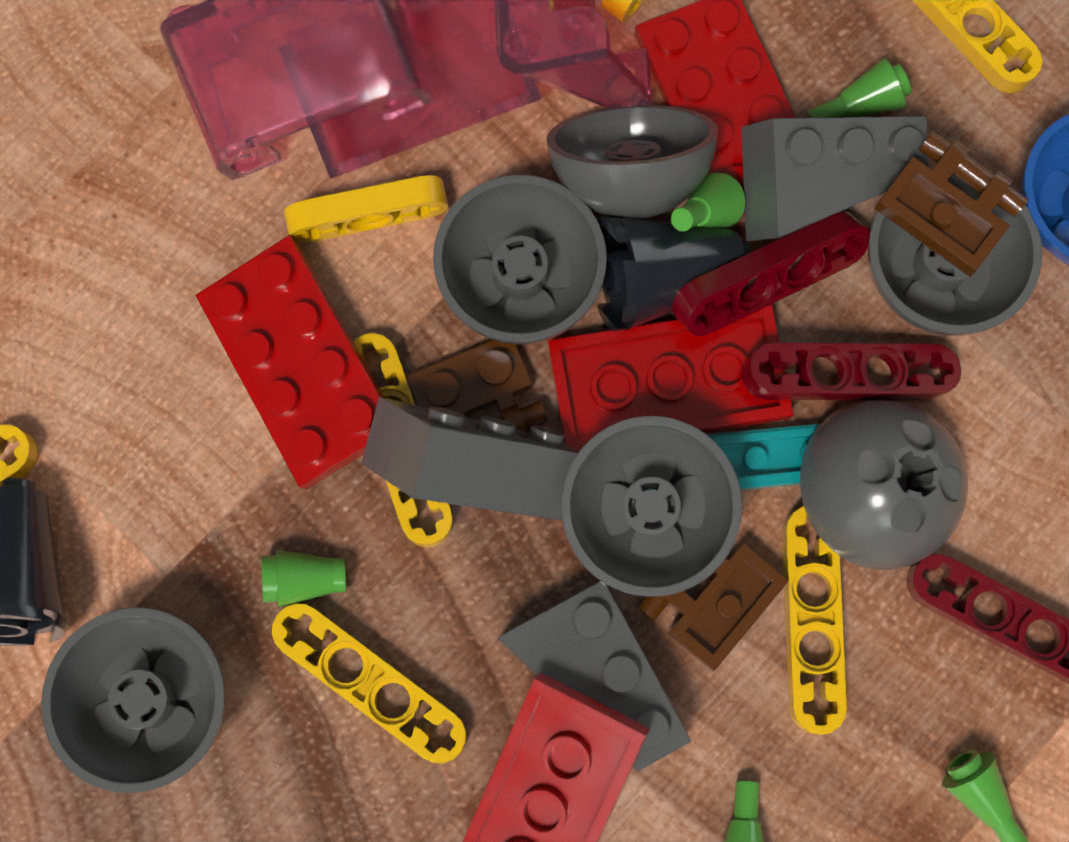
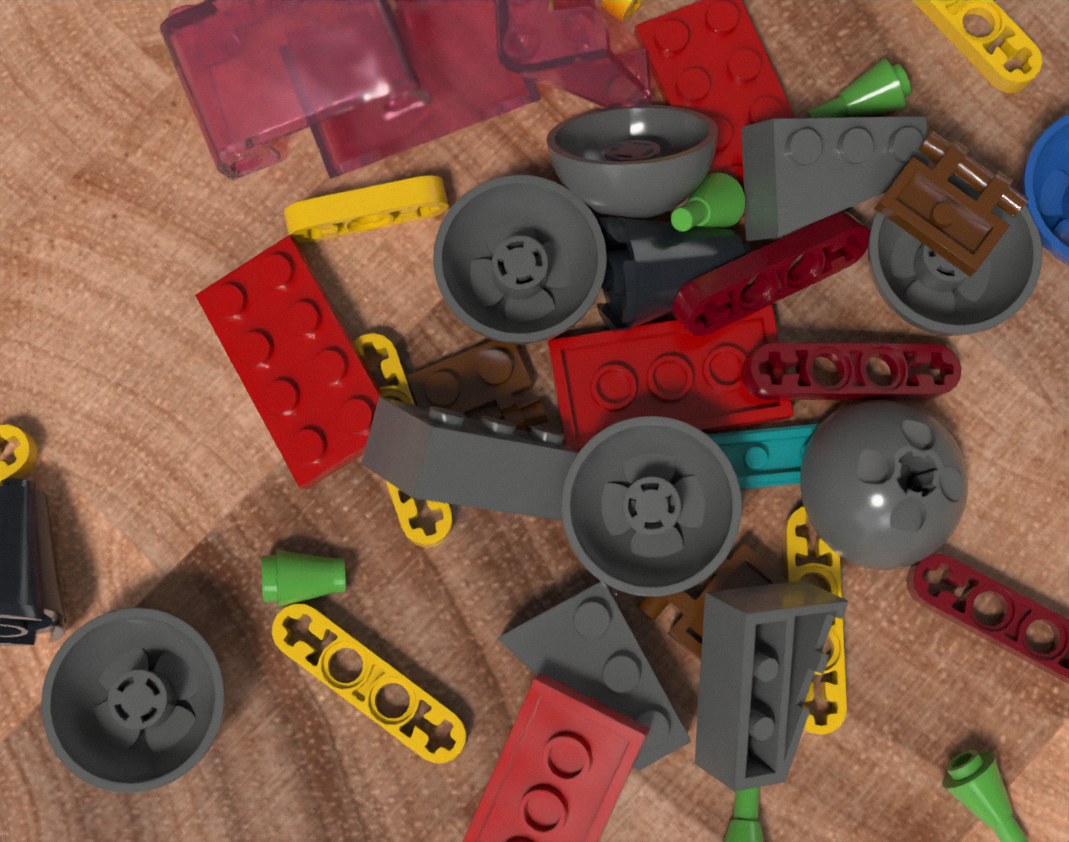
none -> dark grey wedge [694,581,848,792]

